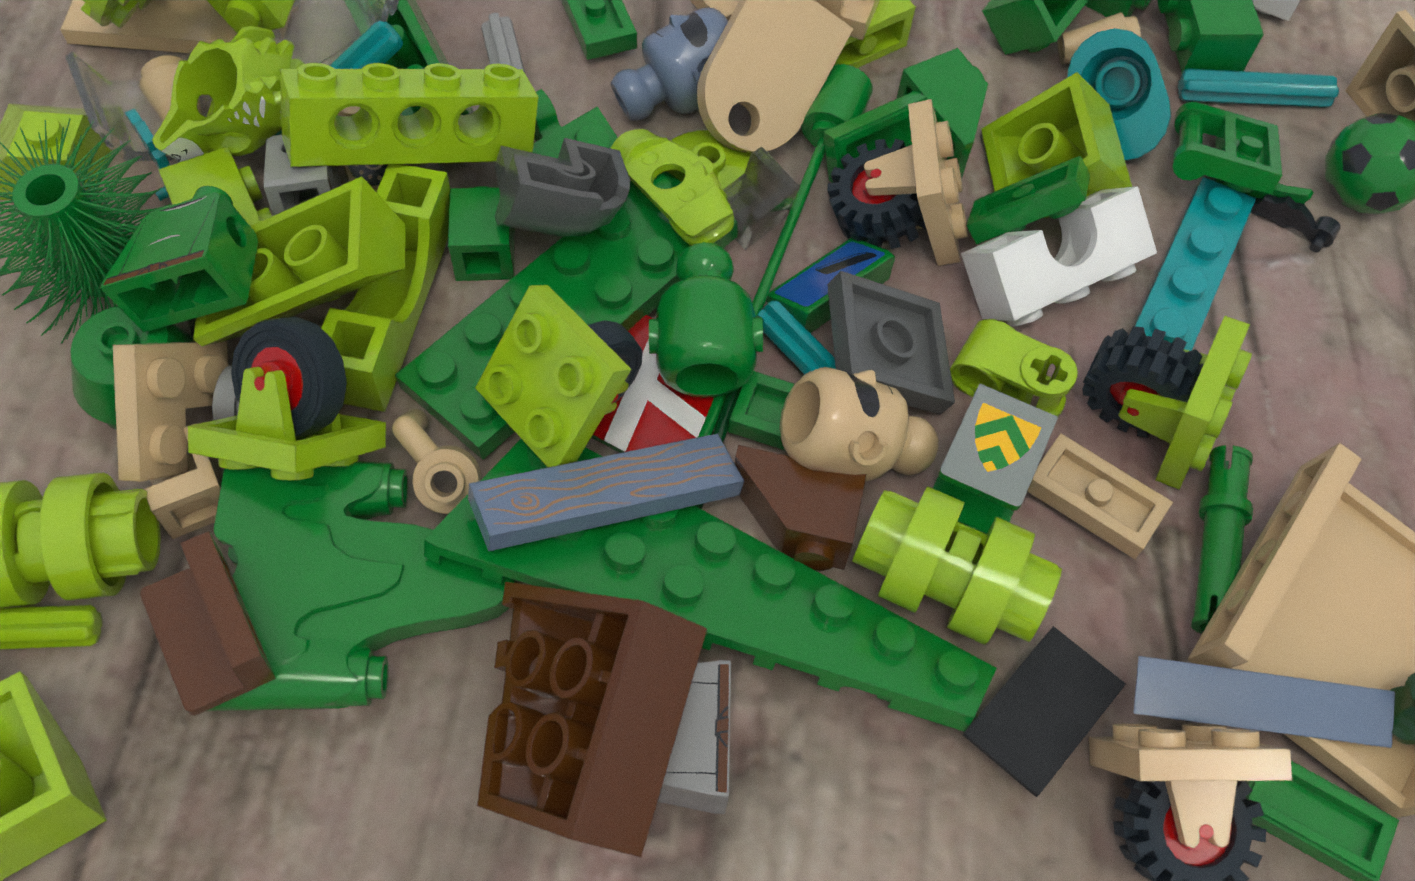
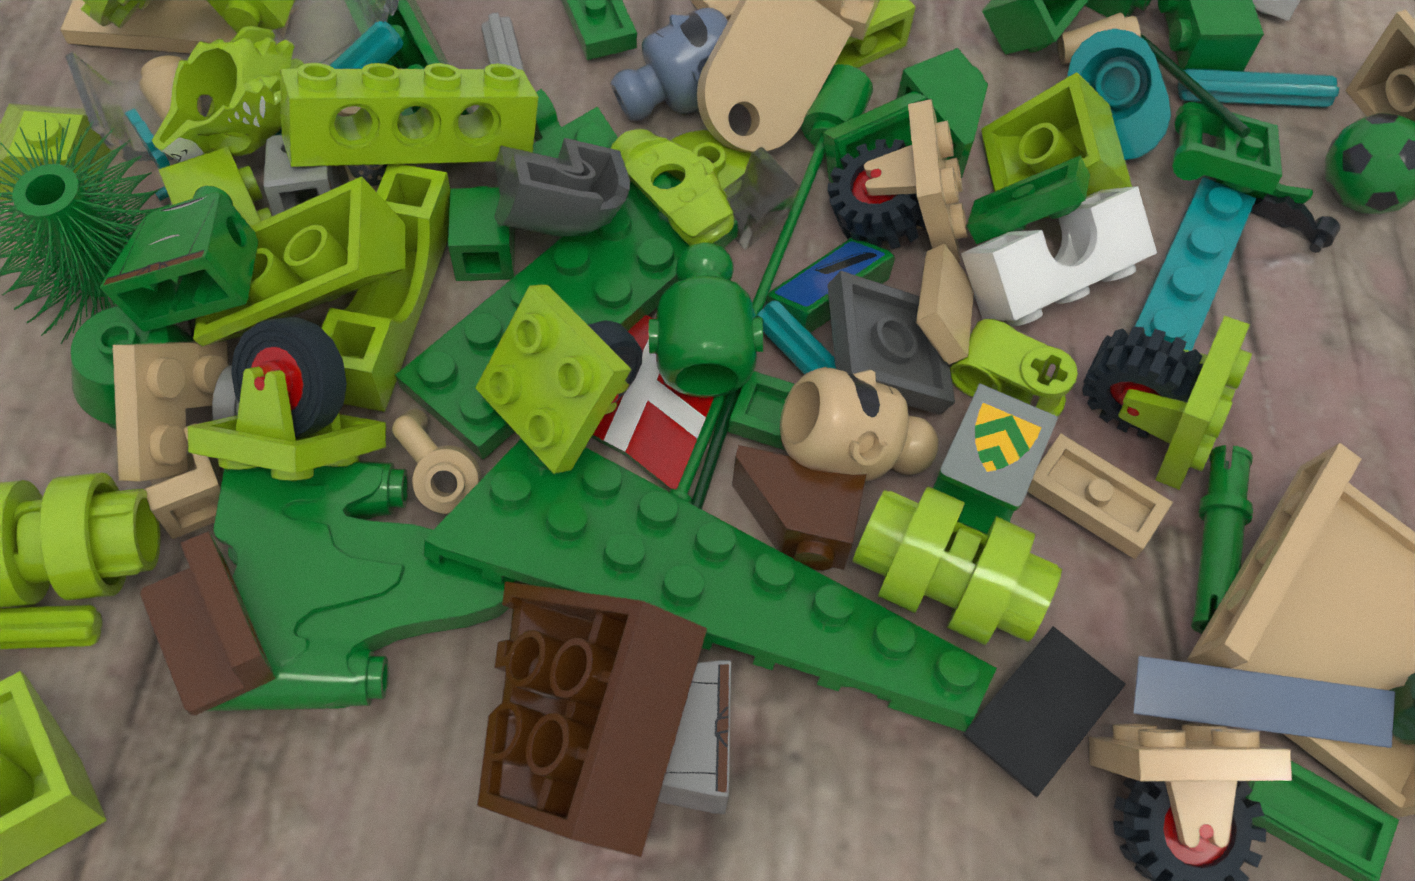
sand blue tile [468,434,744,551] -> none
none -> tan tile [916,243,974,365]
none -> dark green axle [1140,32,1251,138]

